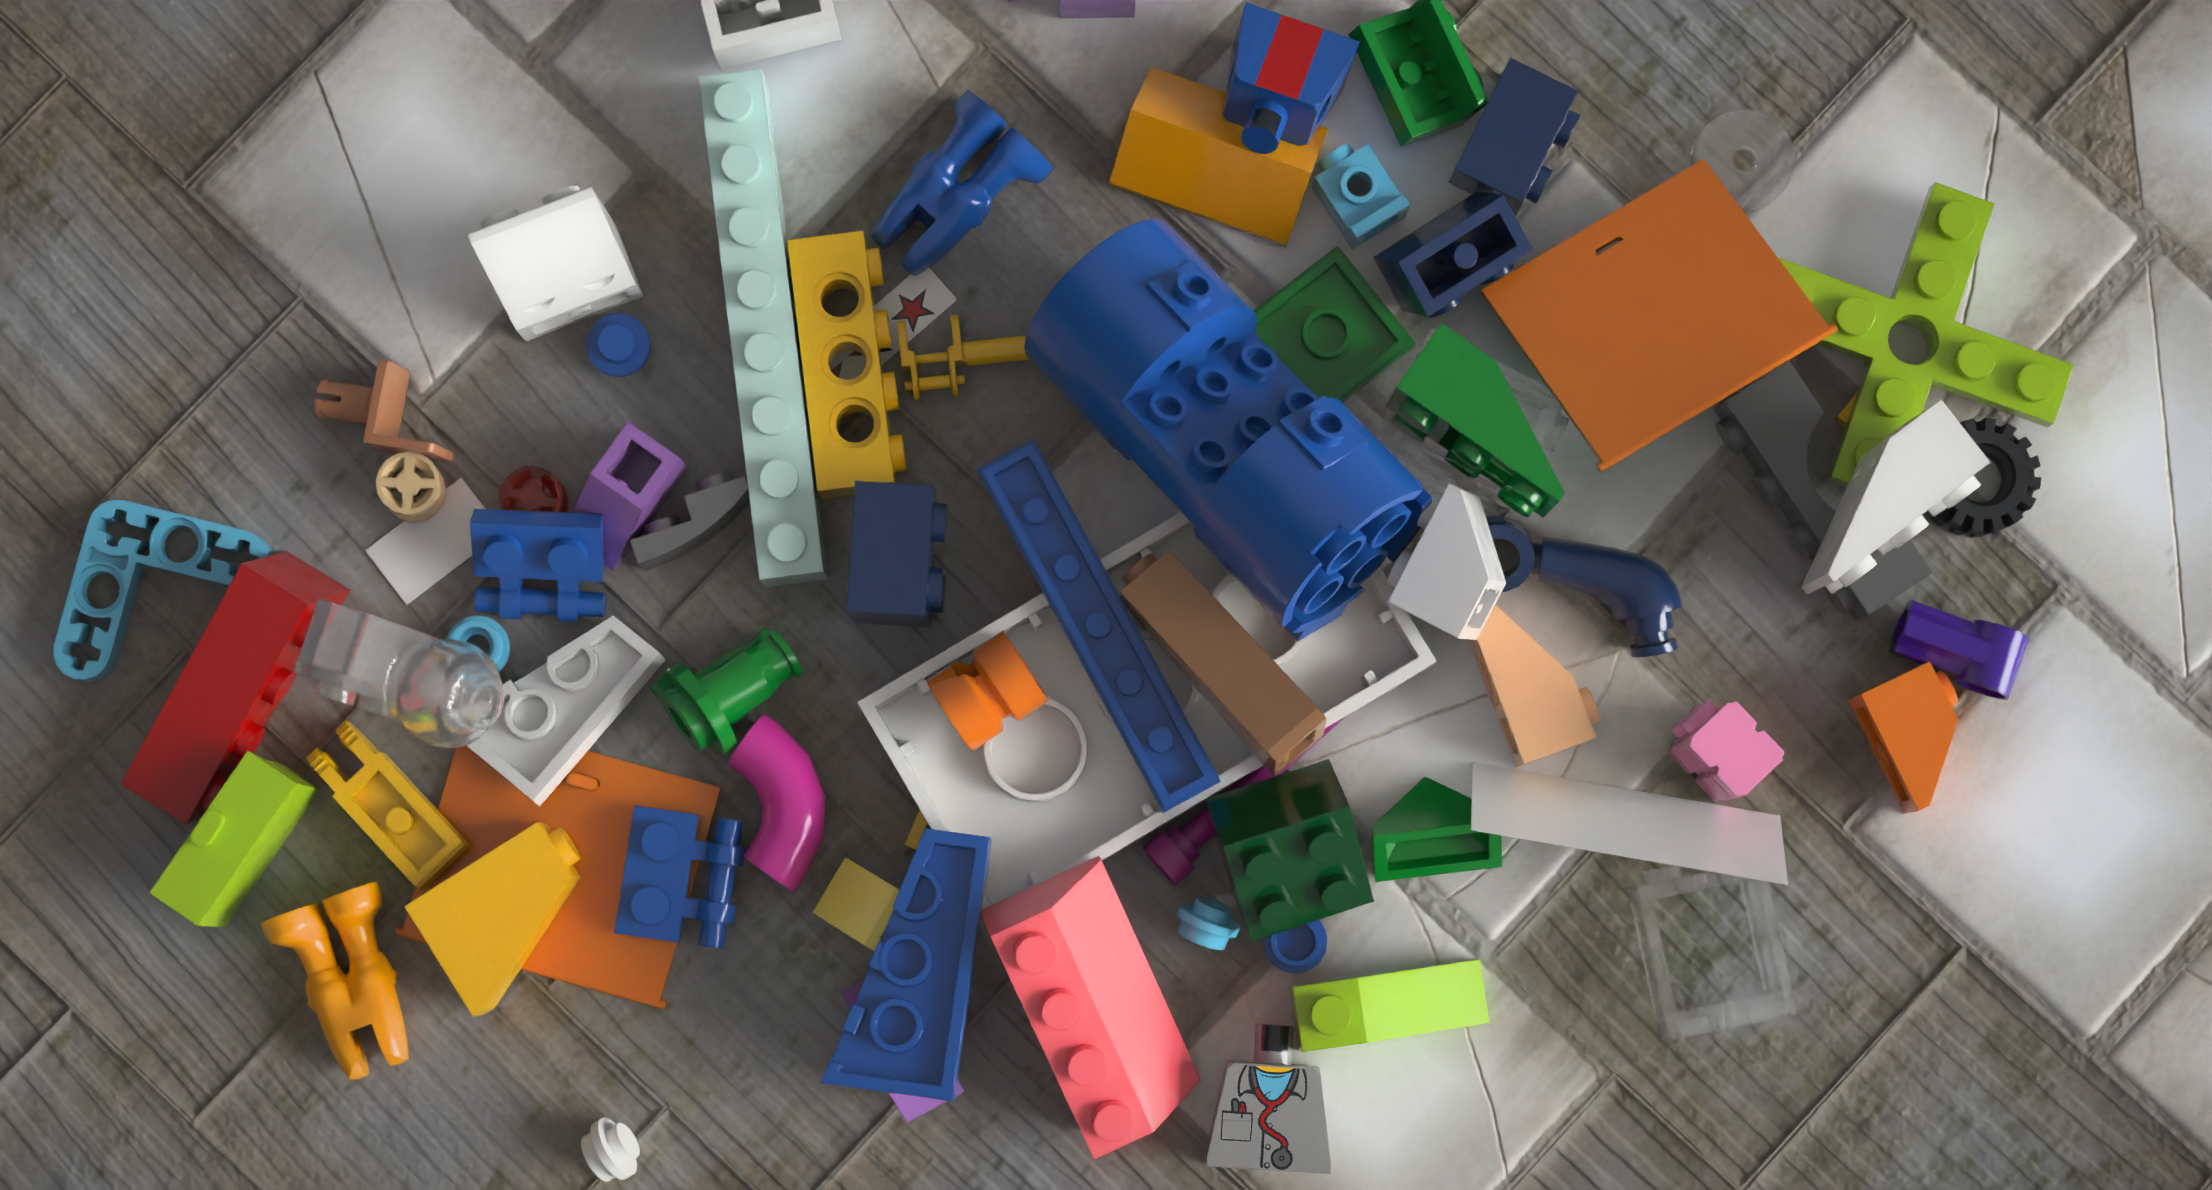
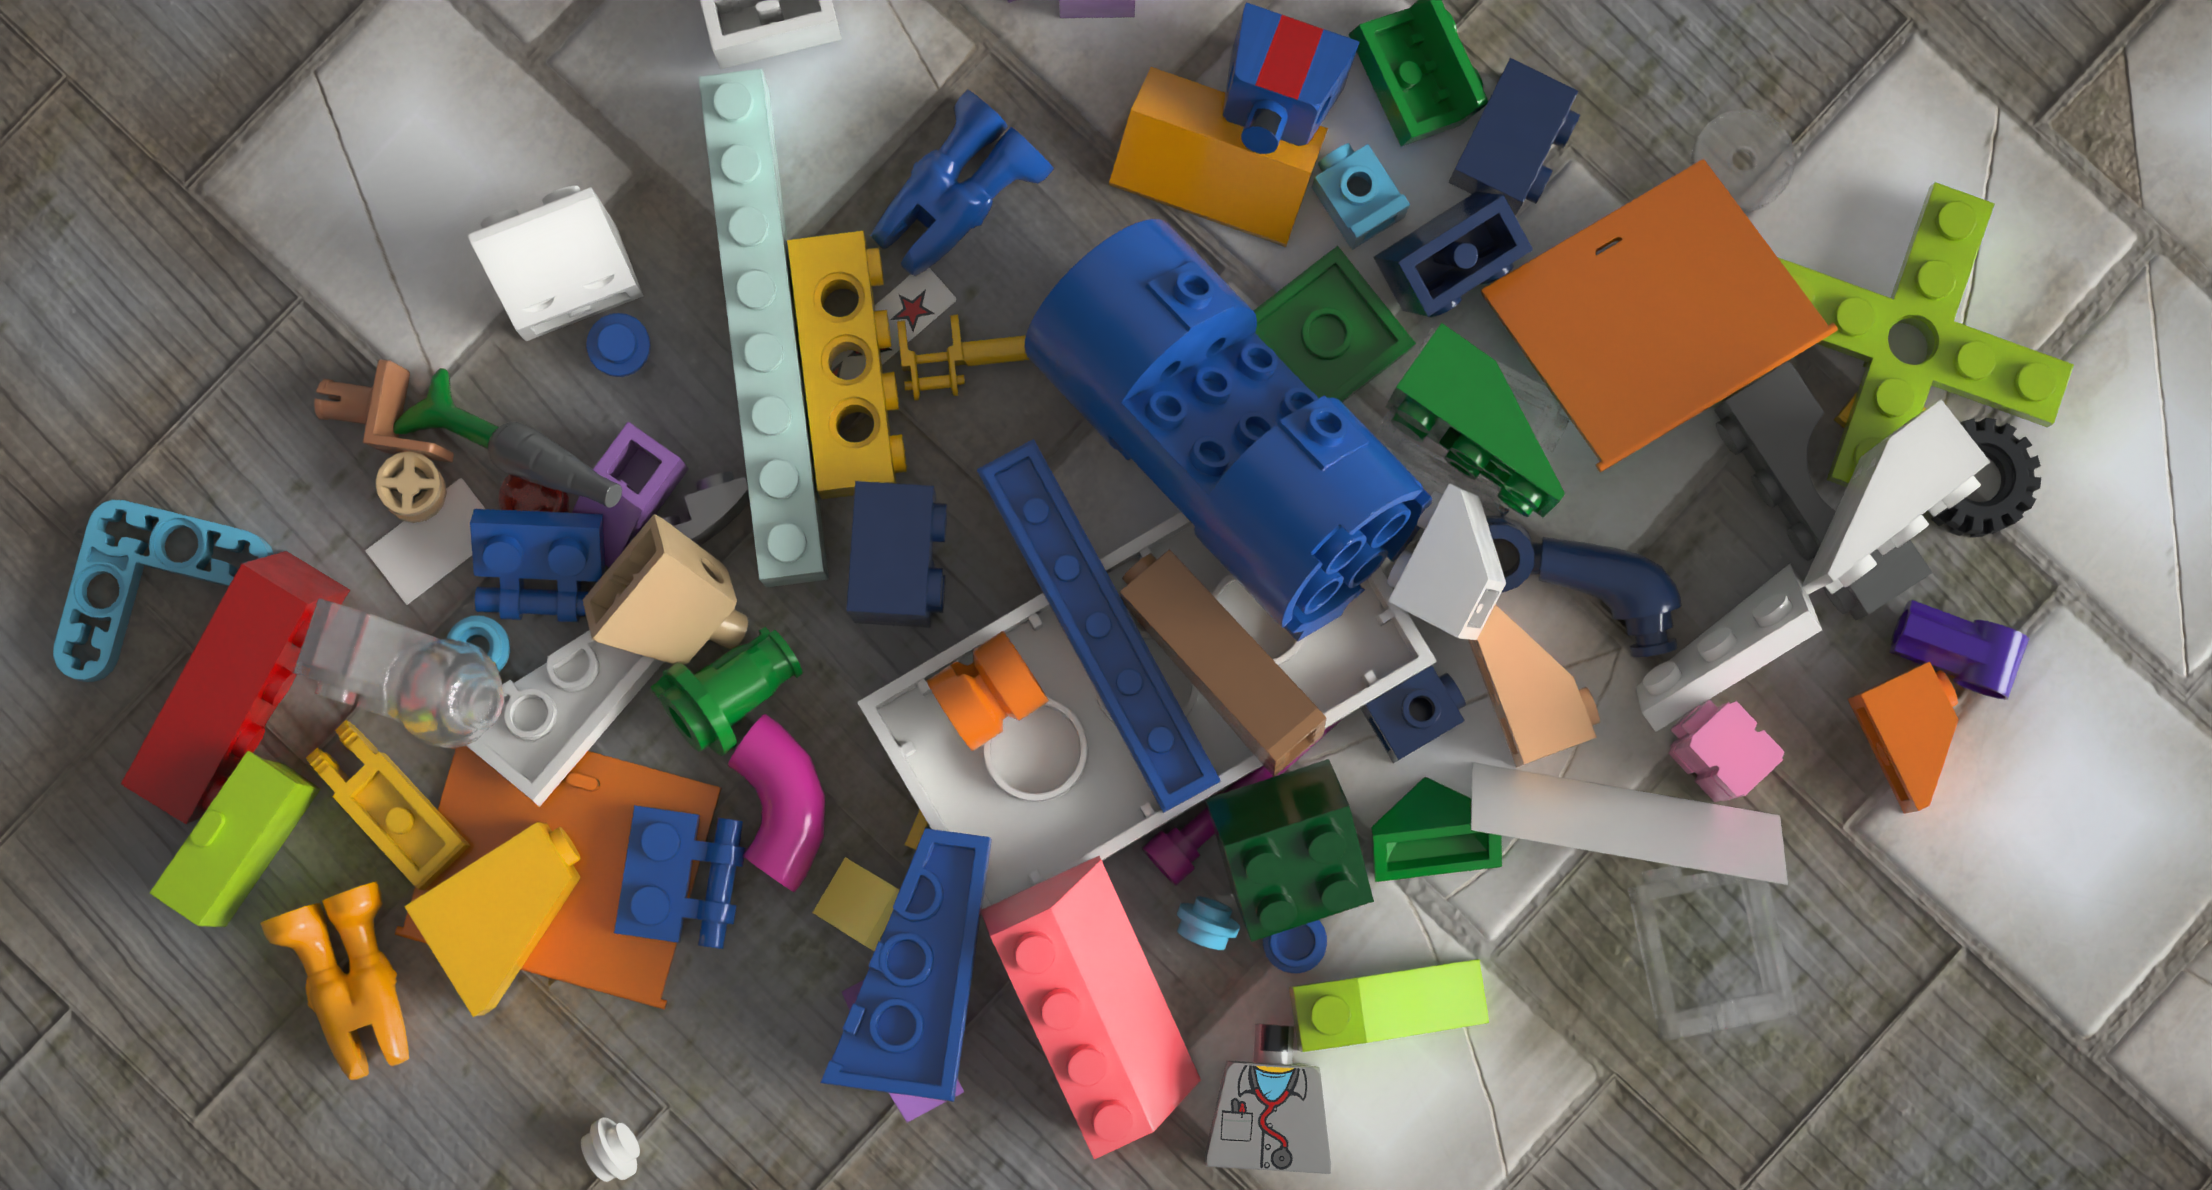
none -> dark grey piece [393,368,622,508]
none -> tan torso [583,514,748,665]
none -> dark blue brick [1361,666,1466,764]
none -> white wing [1635,564,1822,732]

